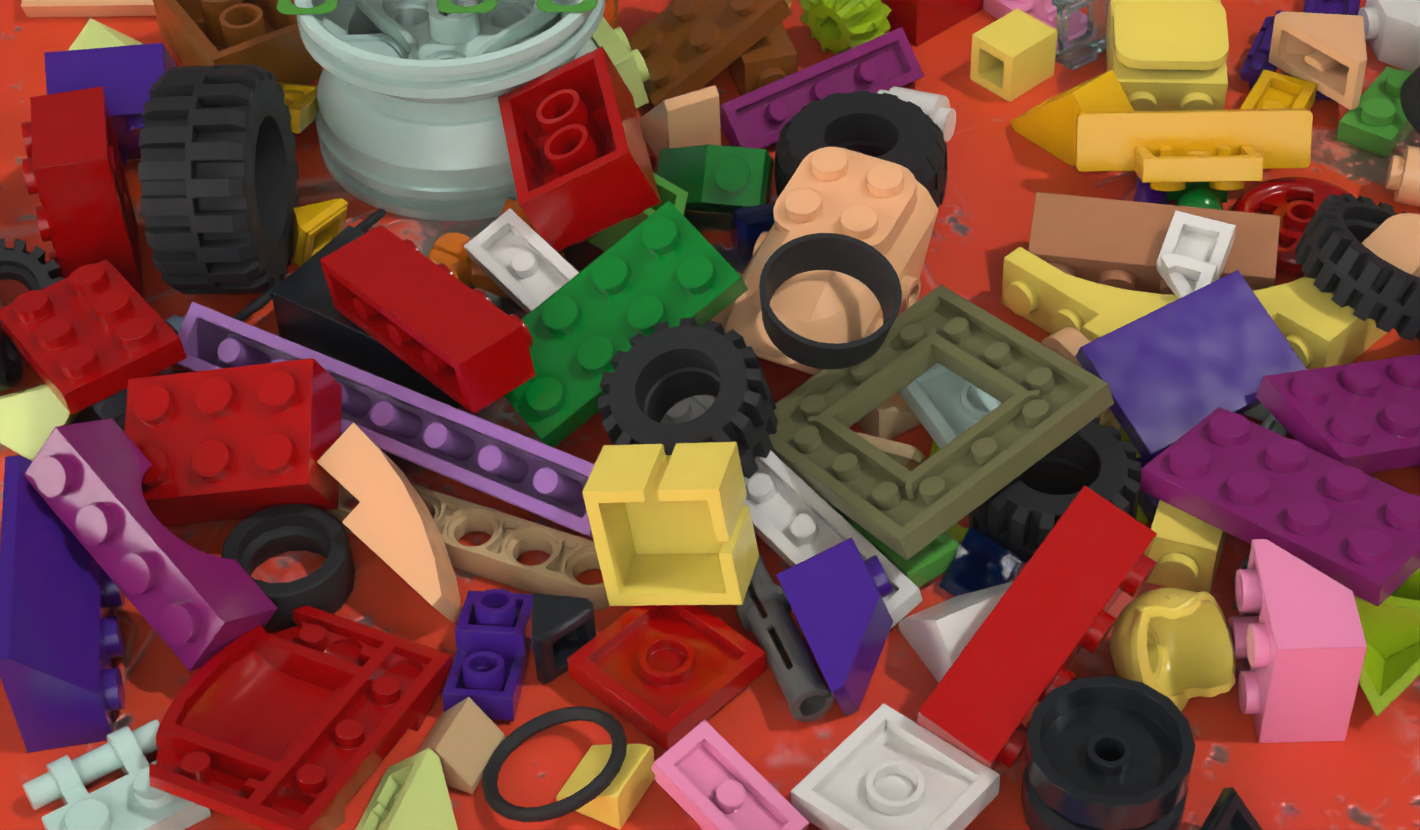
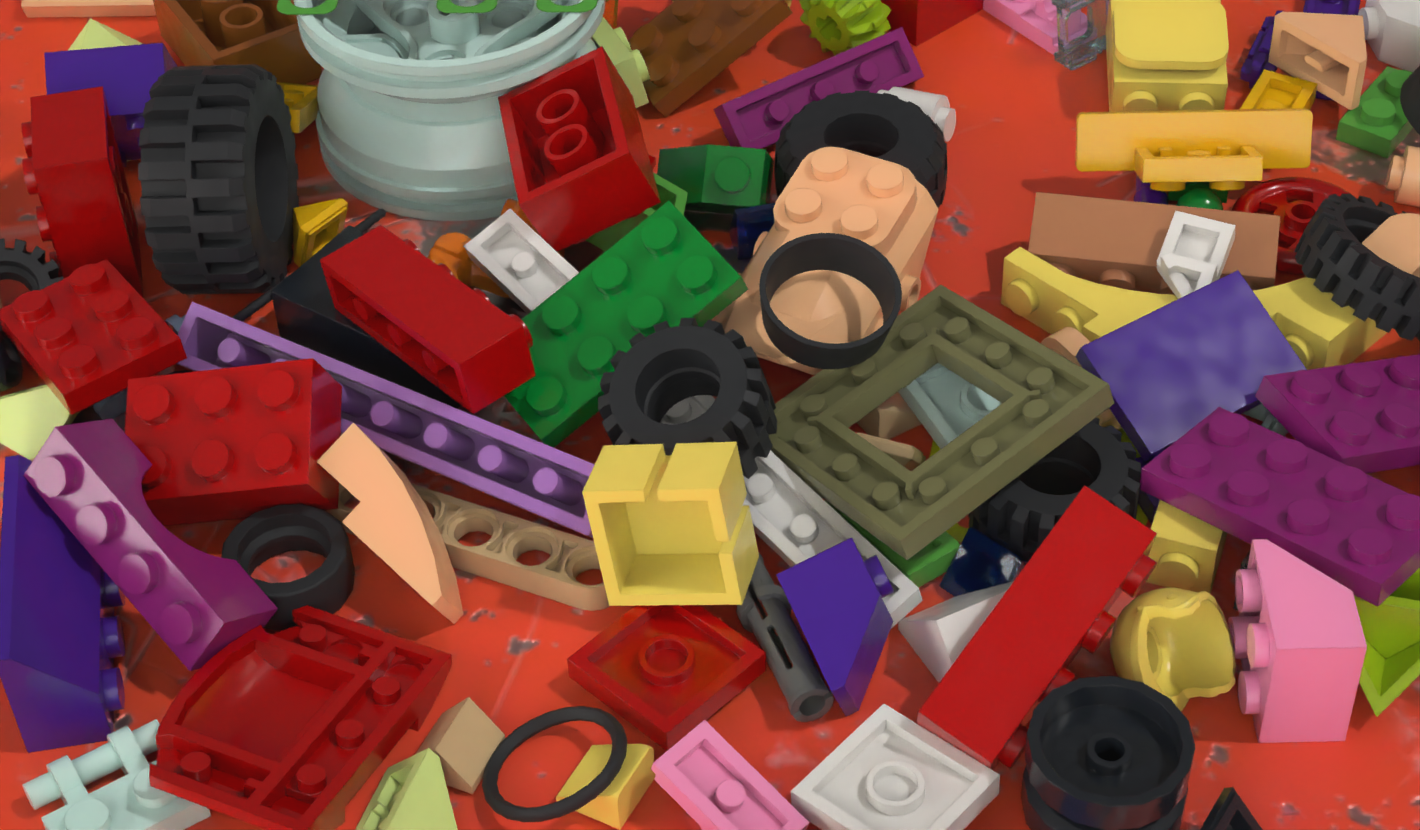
dark purple slope [442,589,533,721] -> none
black slope [532,593,596,685] -> none
light nougat slope [639,85,721,159] -> none
dark orange brick [728,22,798,96] -> none
light yellow brick [970,8,1058,102] -> none
yellow slope [1010,69,1134,167] -> none

